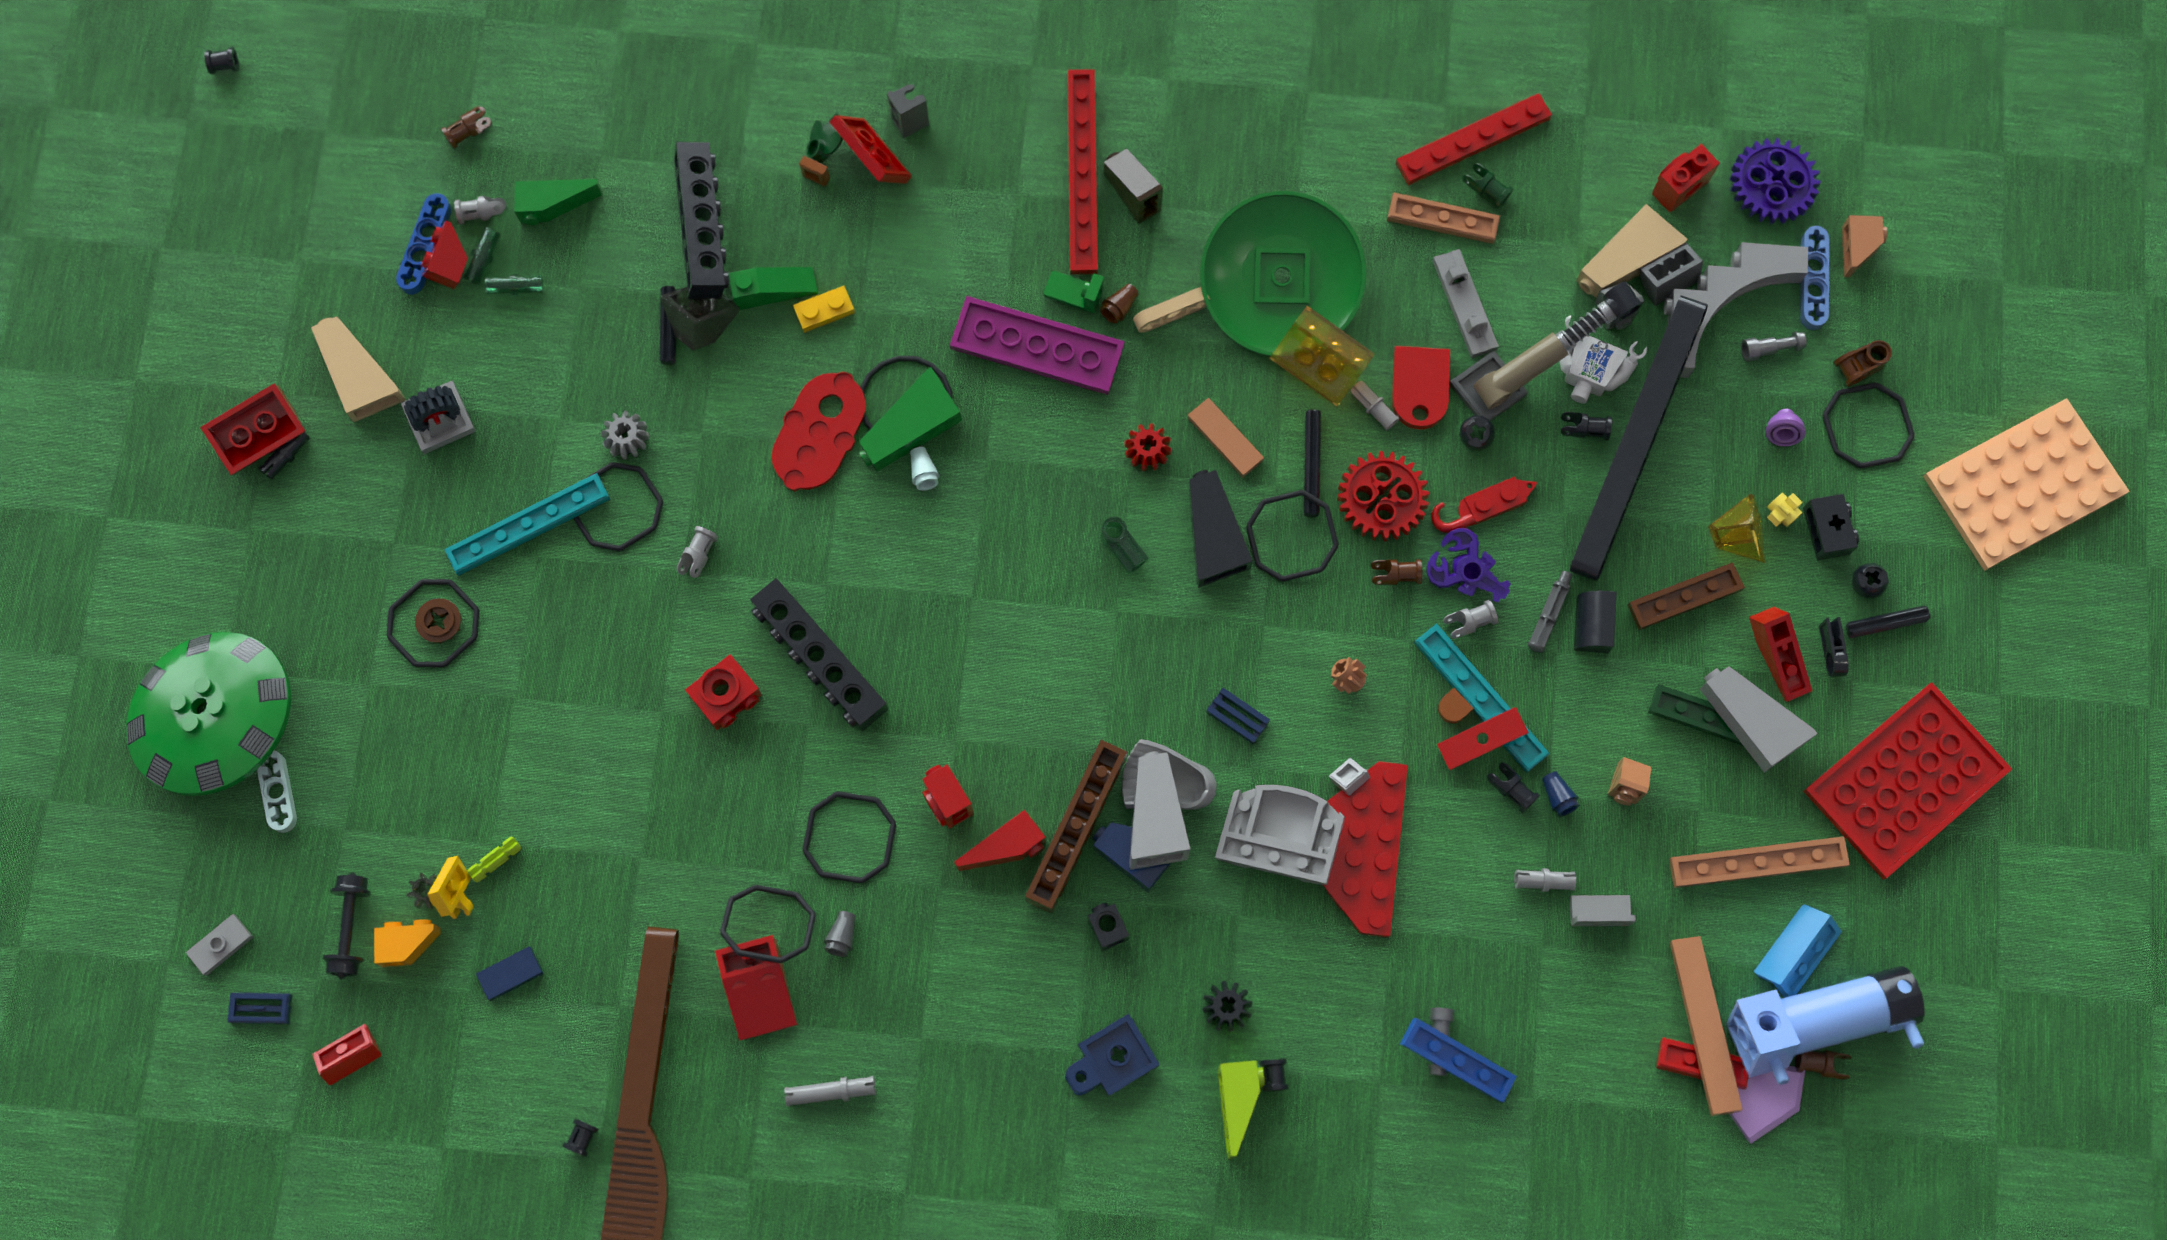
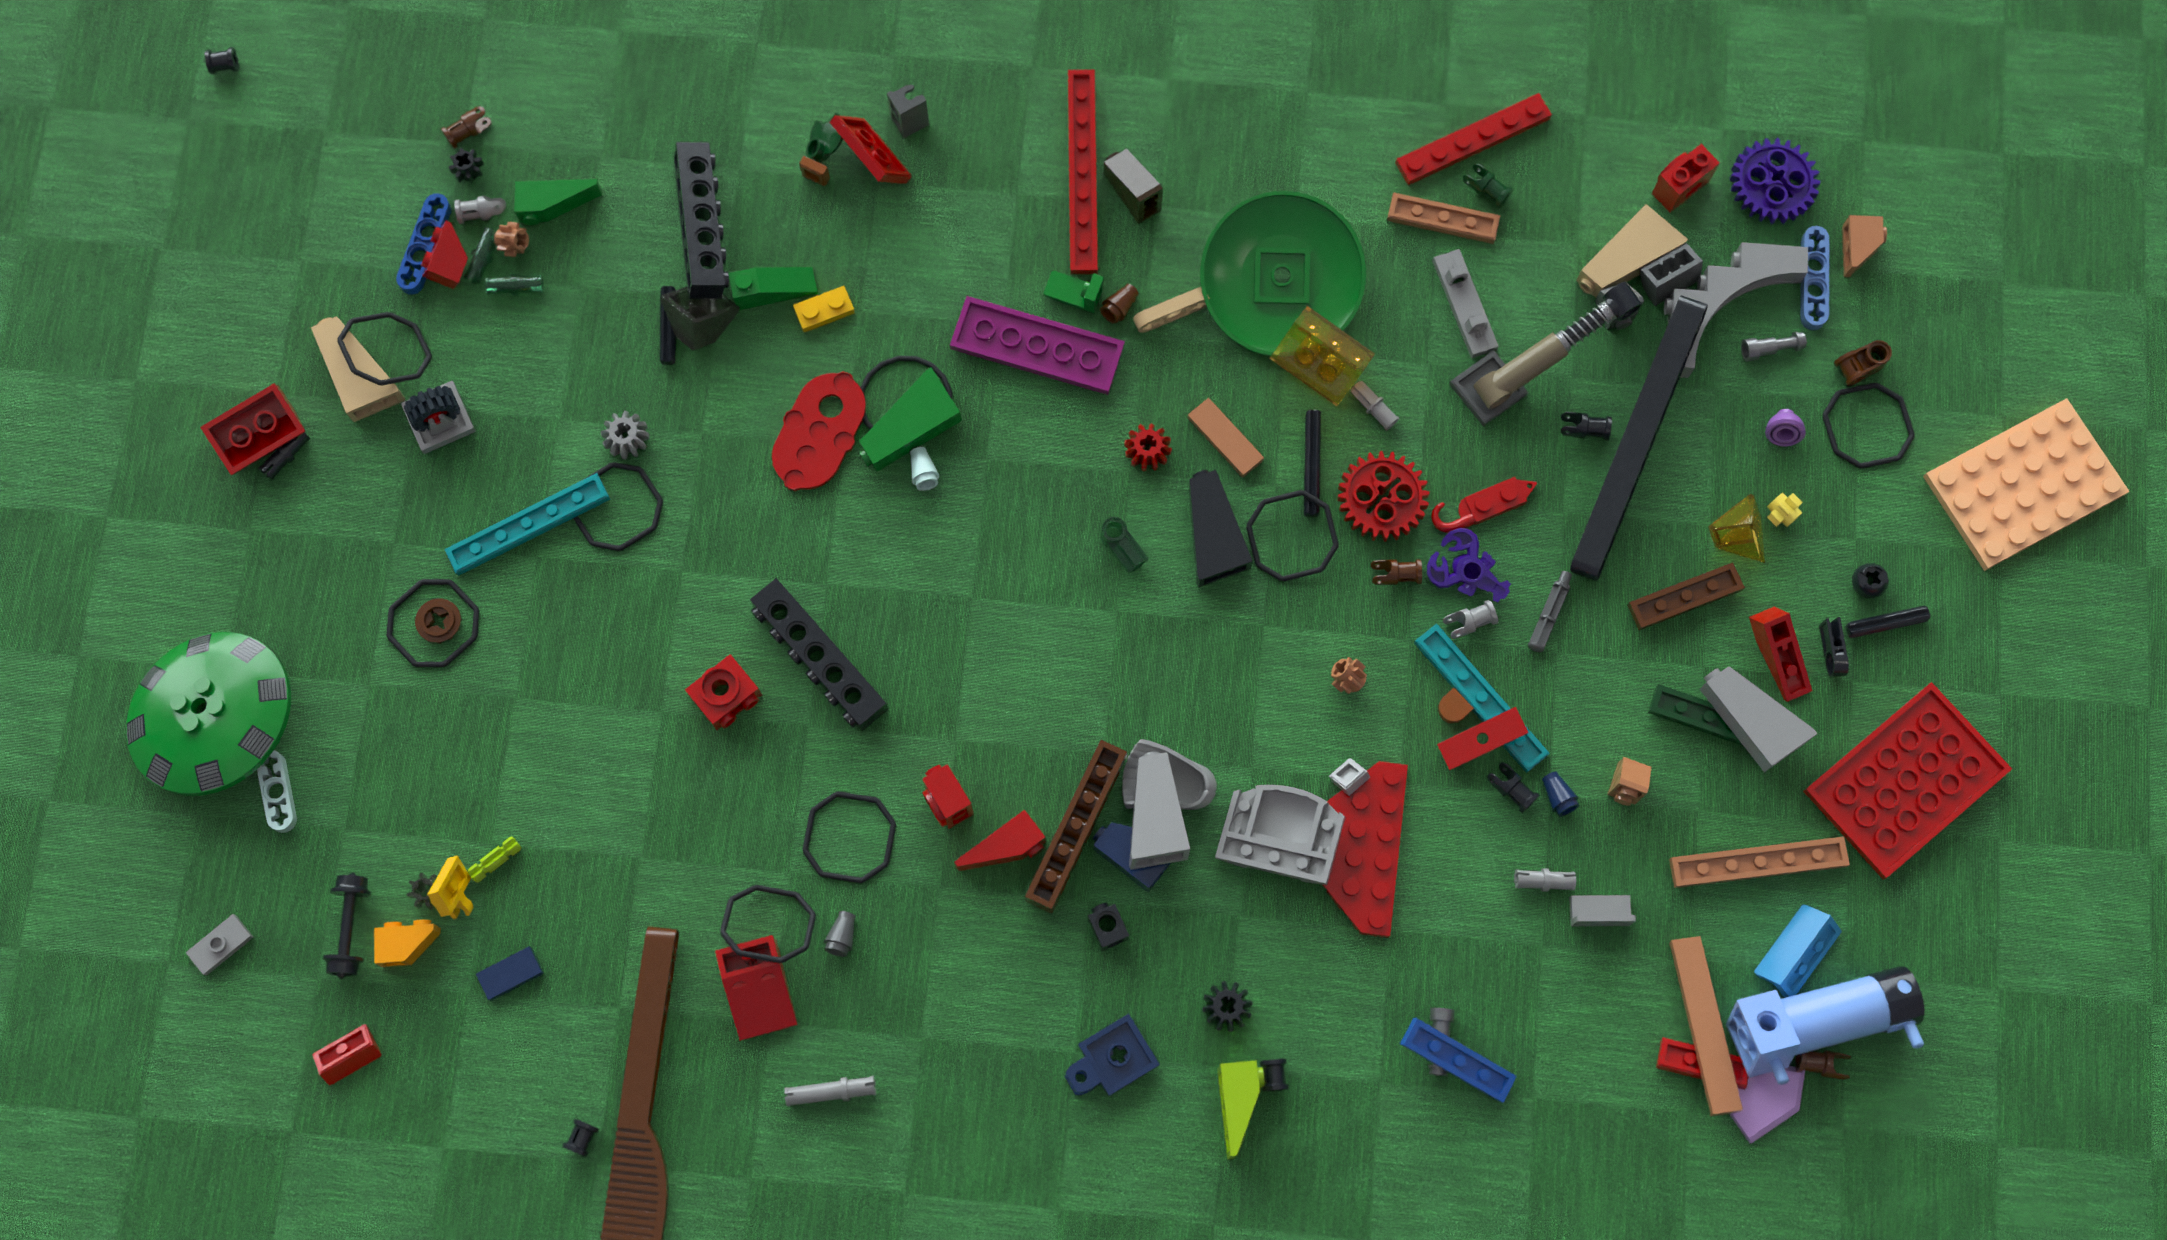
dark blue tile [227,993,292,1024] -> none
light grey piece [677,526,718,578] -> none
dark blue tile [1206,687,1270,744] -> none
red tile [1392,346,1450,429] -> none
black piece [1459,415,1495,451] -> none
white torso [1559,315,1647,403] -> none
black brick [1574,591,1617,654] -> none
black brick [1803,494,1859,561] -> none
none -> black piece [337,312,432,386]
none -> black gear [448,148,484,184]
none -> nougat gear [494,222,529,257]

